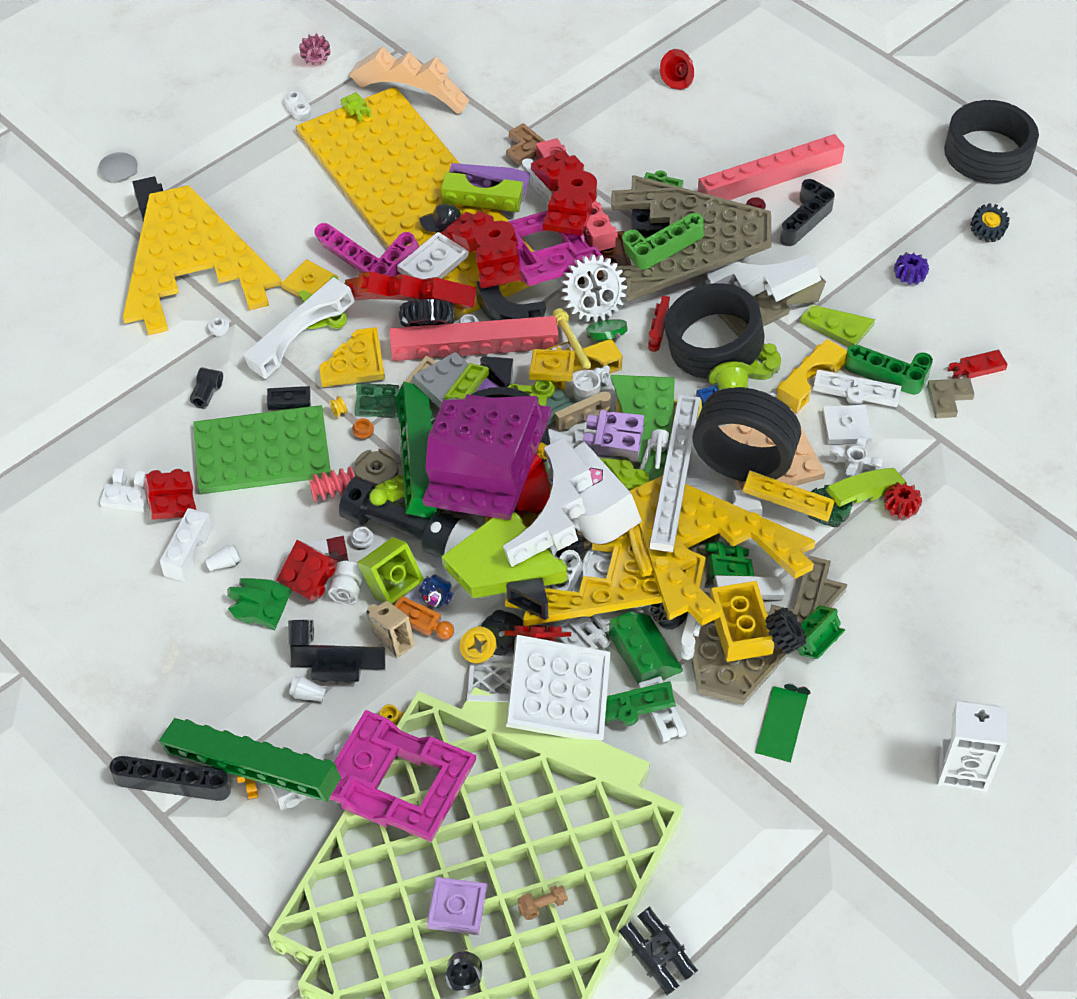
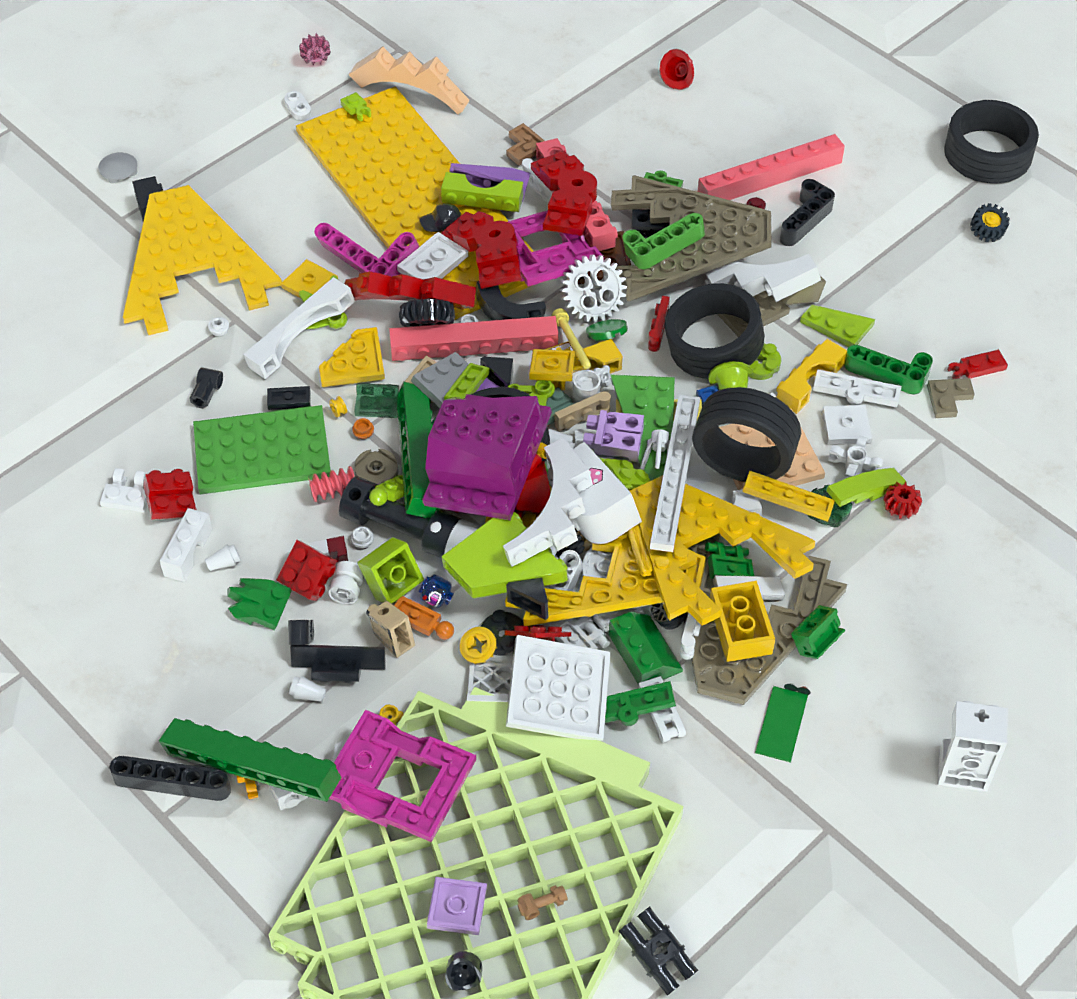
black tyre [765,607,807,654] -> none
dark purple gear [894,252,929,285] -> none

